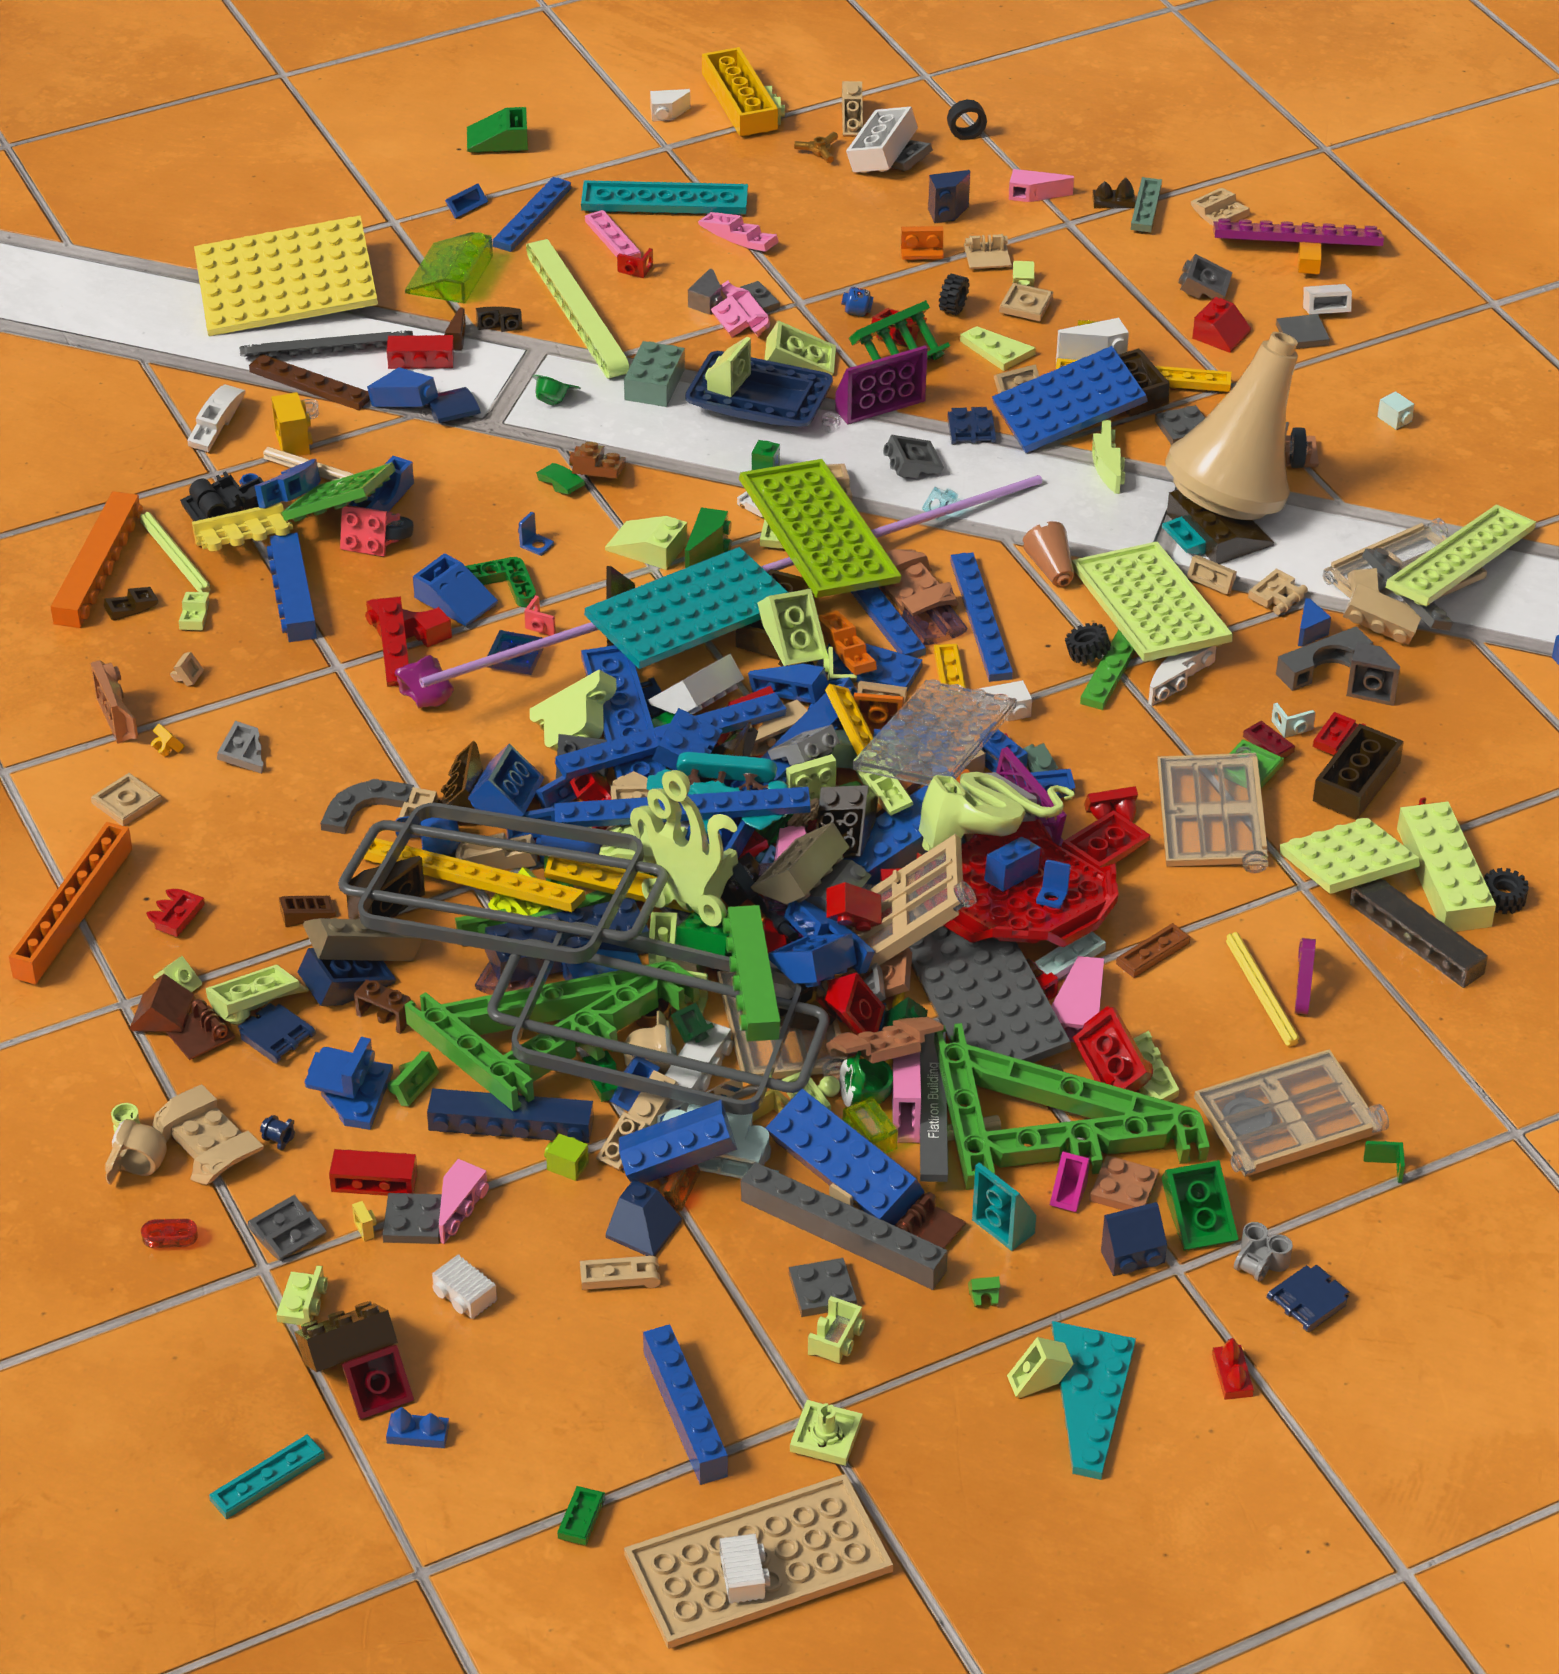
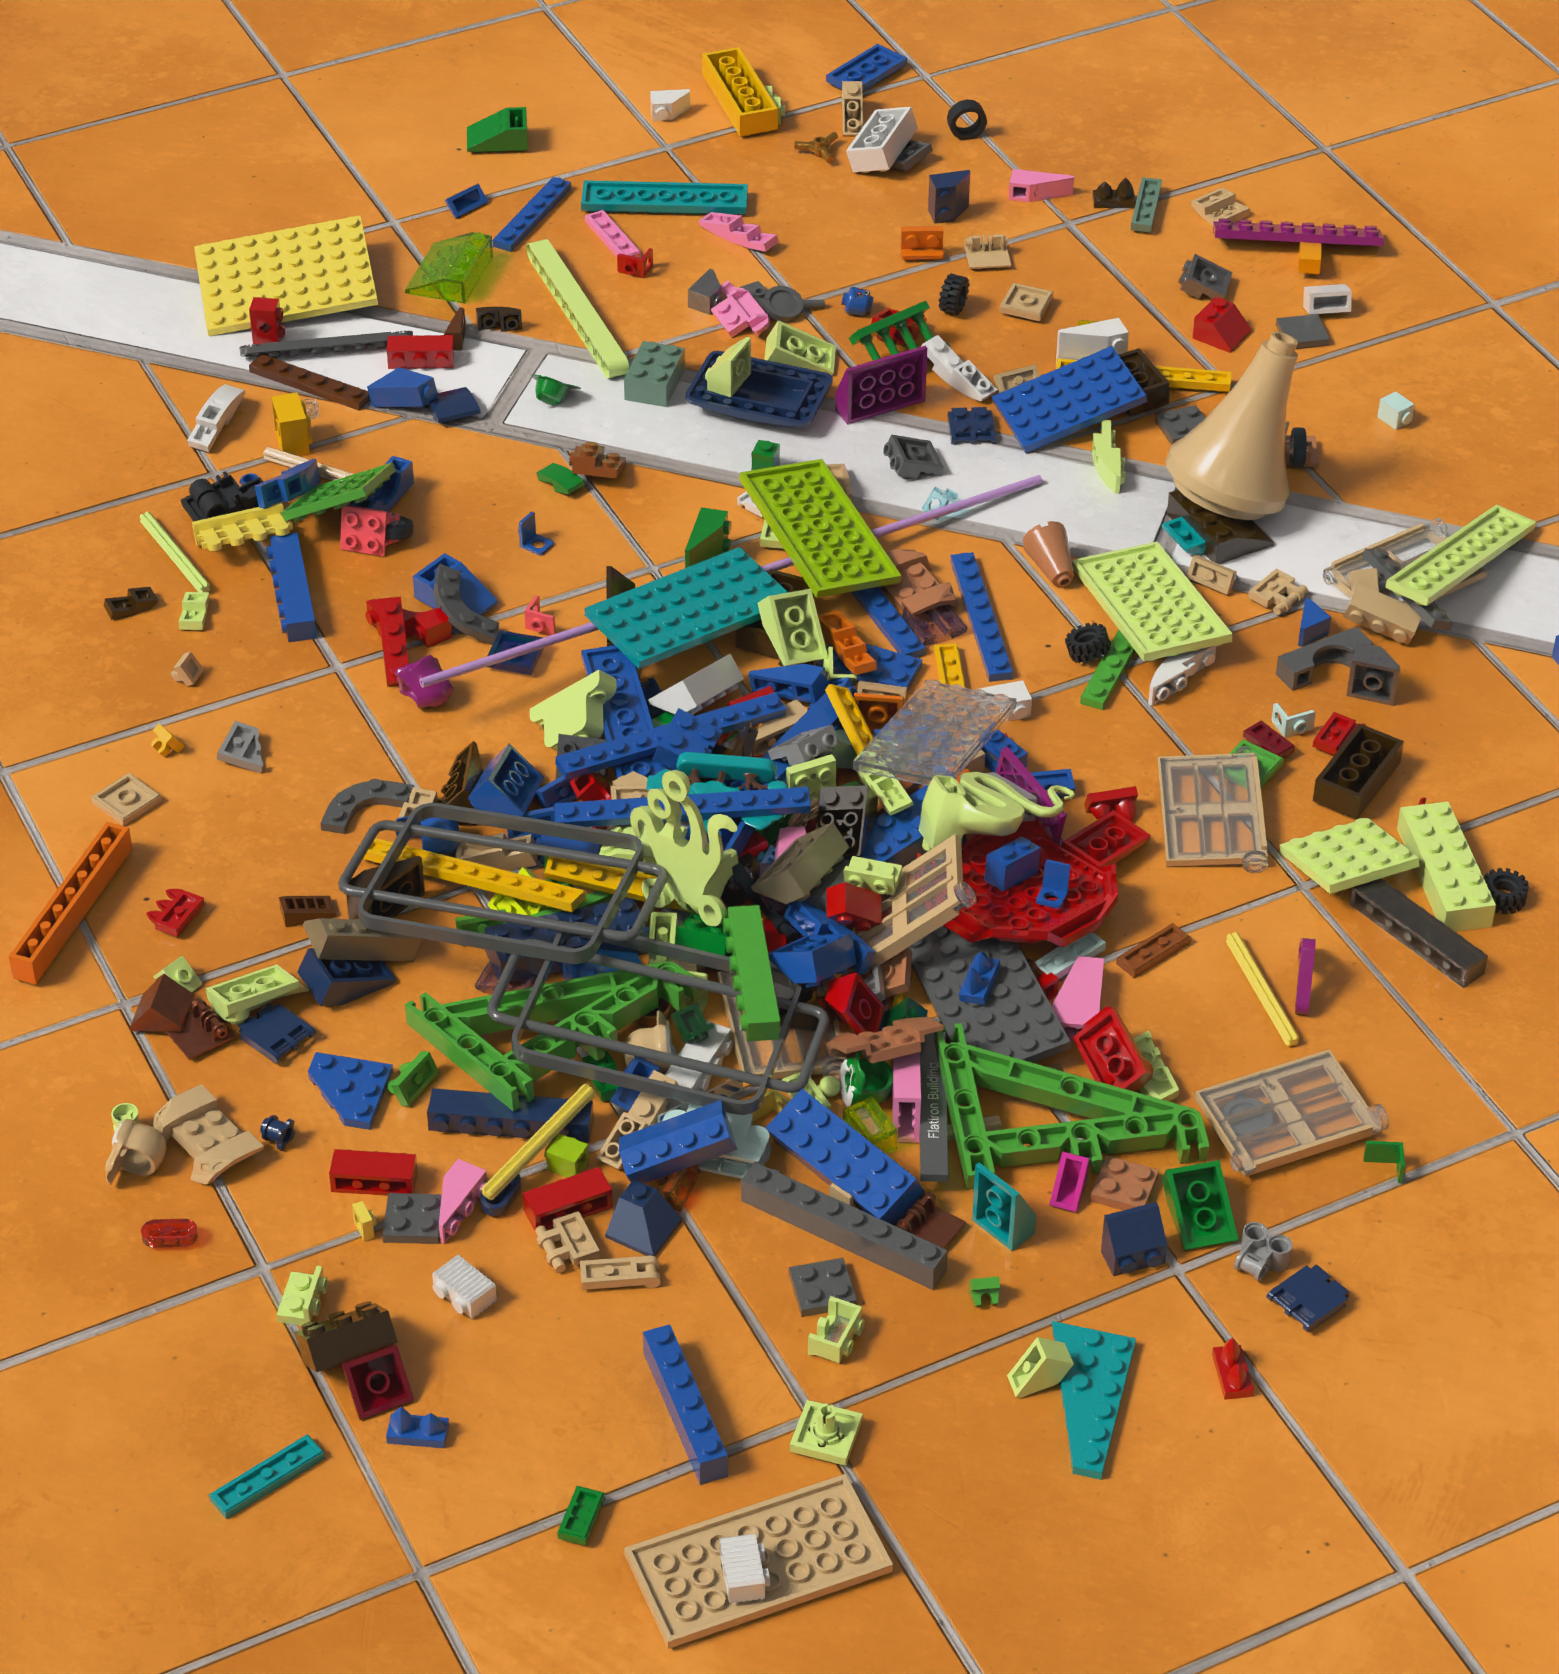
orange brick [50,491,143,628] -> none
nougat slope [91,660,138,744] -> none
flat silver slope [247,1194,327,1261] -> none
blue bracket [305,1037,375,1099] -> none
reddish brown window [354,980,411,1034] -> none
green beam [466,557,536,608] -> none
yellowish green slope [605,516,688,570] -> none
clear bush [821,413,841,433] -> none
yellowish green wing [960,326,1036,371] -> none
yellowish green bracket [1013,261,1035,287] -> none
sand green bracket [1024,743,1058,772] -> none
none -> red brick [249,297,285,345]
none -> dark grey plate [433,564,499,645]
none -> light yellow axle [481,1084,595,1200]
none -> dark blue plate [481,1174,521,1216]
none -> red brick [523,1167,613,1233]
none -> tan plate [535,1211,600,1273]
none -> dark grey piece [763,286,825,323]
none -> blue plate [826,44,907,92]
none -> yellowish green bracket [843,856,902,895]
none -> white slope [921,335,998,401]
none -> blue tile [959,952,1001,1005]

